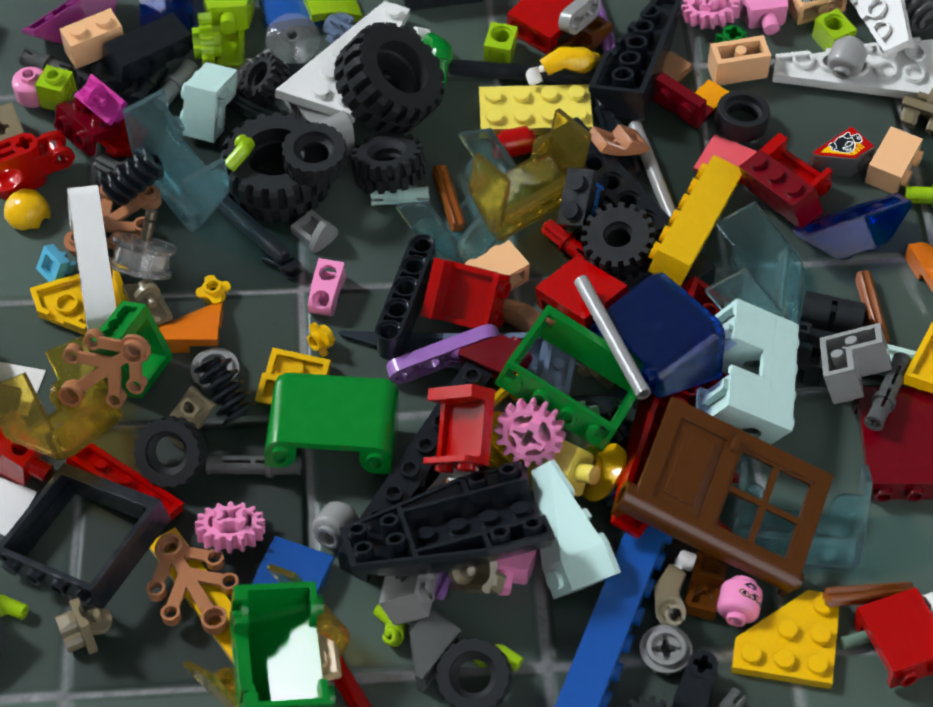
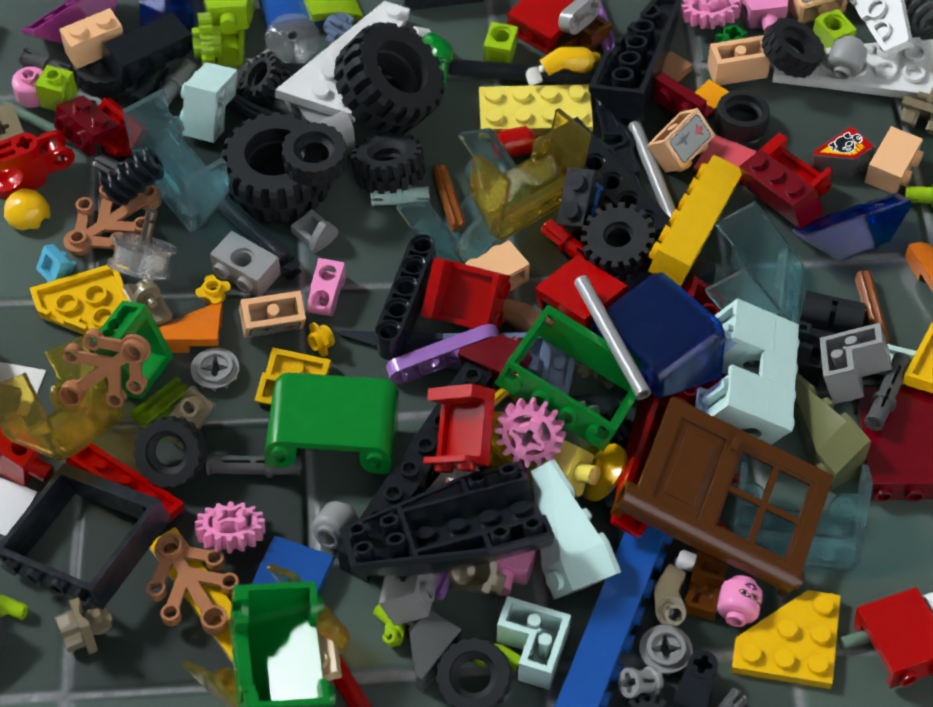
white beam [67,185,116,331] -> none
dark pink hips [74,74,129,126] -> none
black piece [194,357,255,426] -> none
lime arm [223,134,255,172] -> none
nougat slope [587,124,650,156] -> none
dark orange axle [822,581,914,607] -> none
none -> sand green bar [0,100,70,143]
none -> clear neon green tile [130,376,189,429]
none -> light grey brick [210,231,281,297]
none -> light nougat brick [239,290,306,338]
none -> light aqua brick [497,596,571,690]
none -> light grey bush [618,666,663,698]
none -> brick [647,108,715,173]
none -> black tyre [761,17,825,78]
none -> olive wedge [793,373,871,490]

